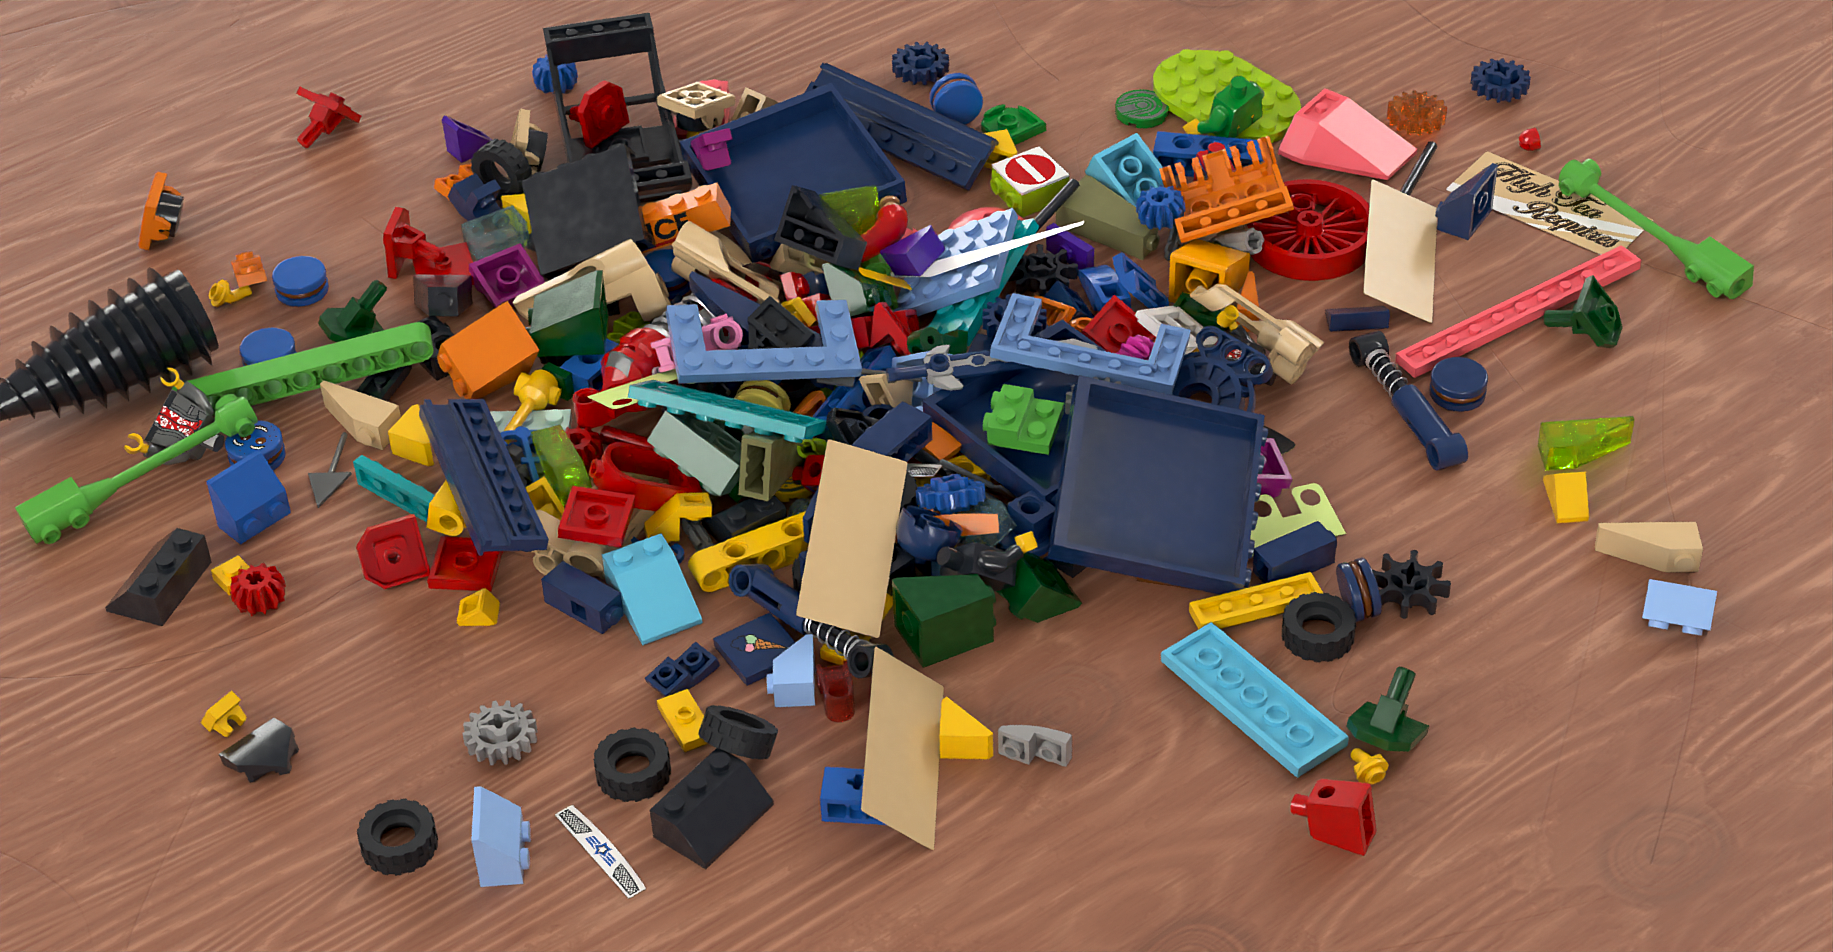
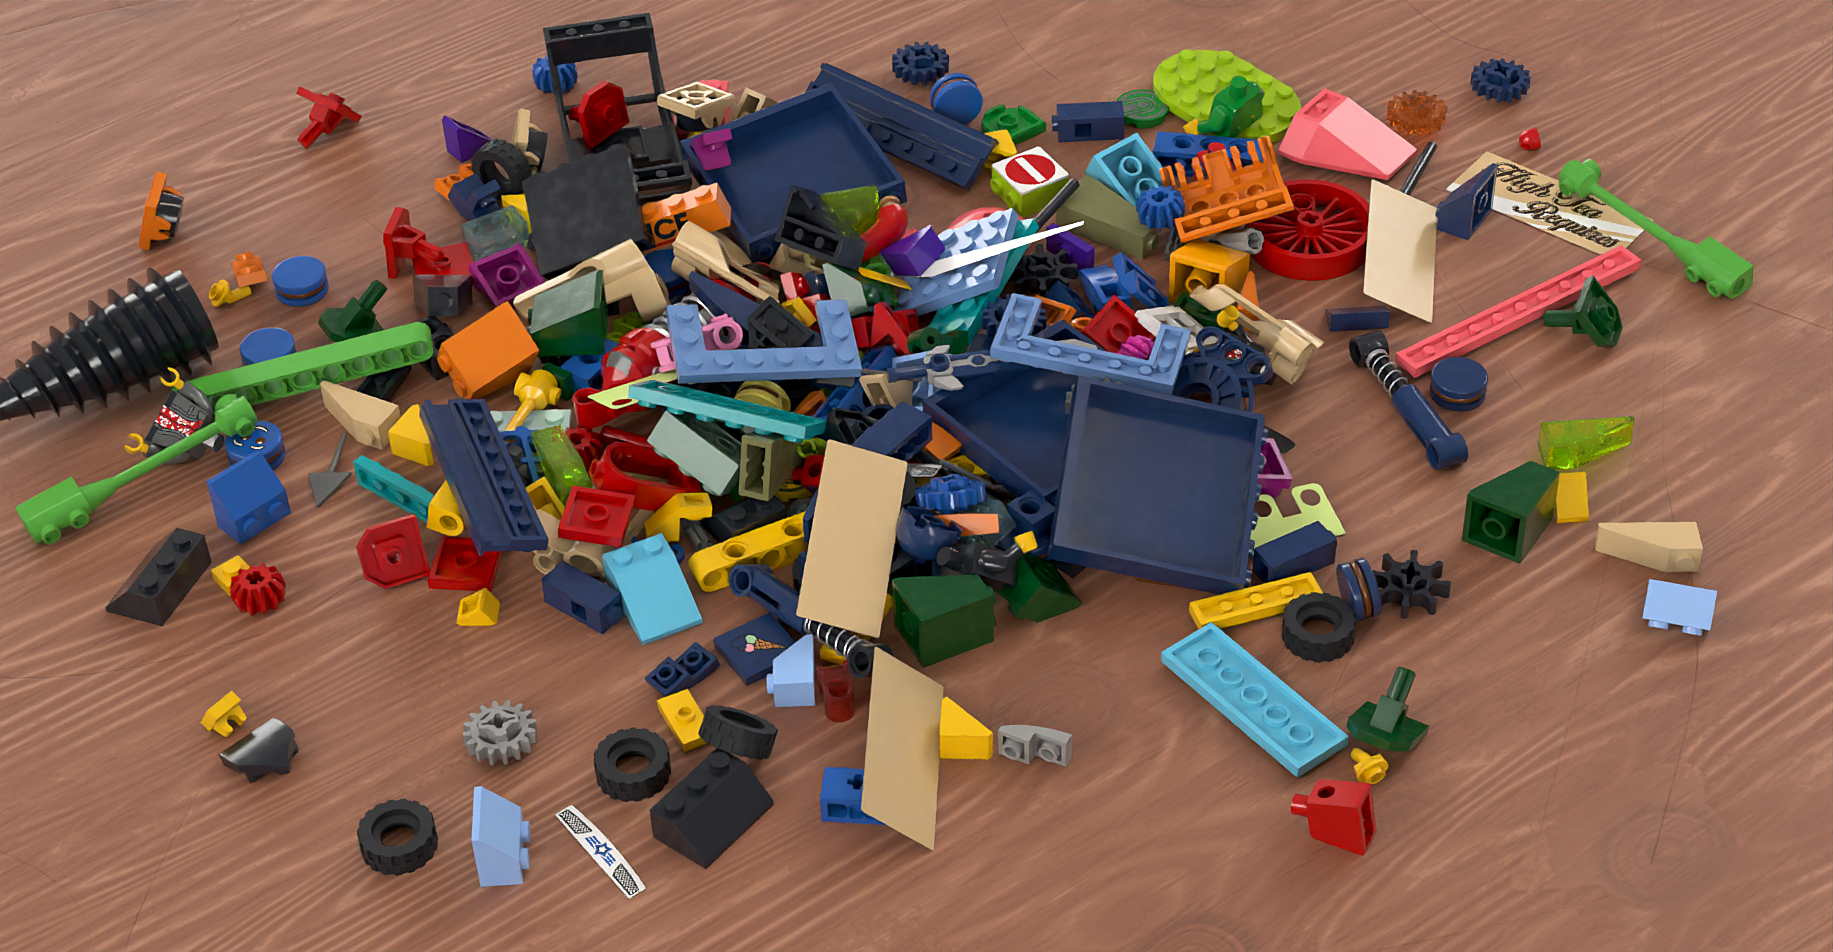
bright green plate [983,384,1064,455] -> none
none -> dark blue brick [1051,101,1124,142]
none -> dark green slope [1462,461,1560,564]

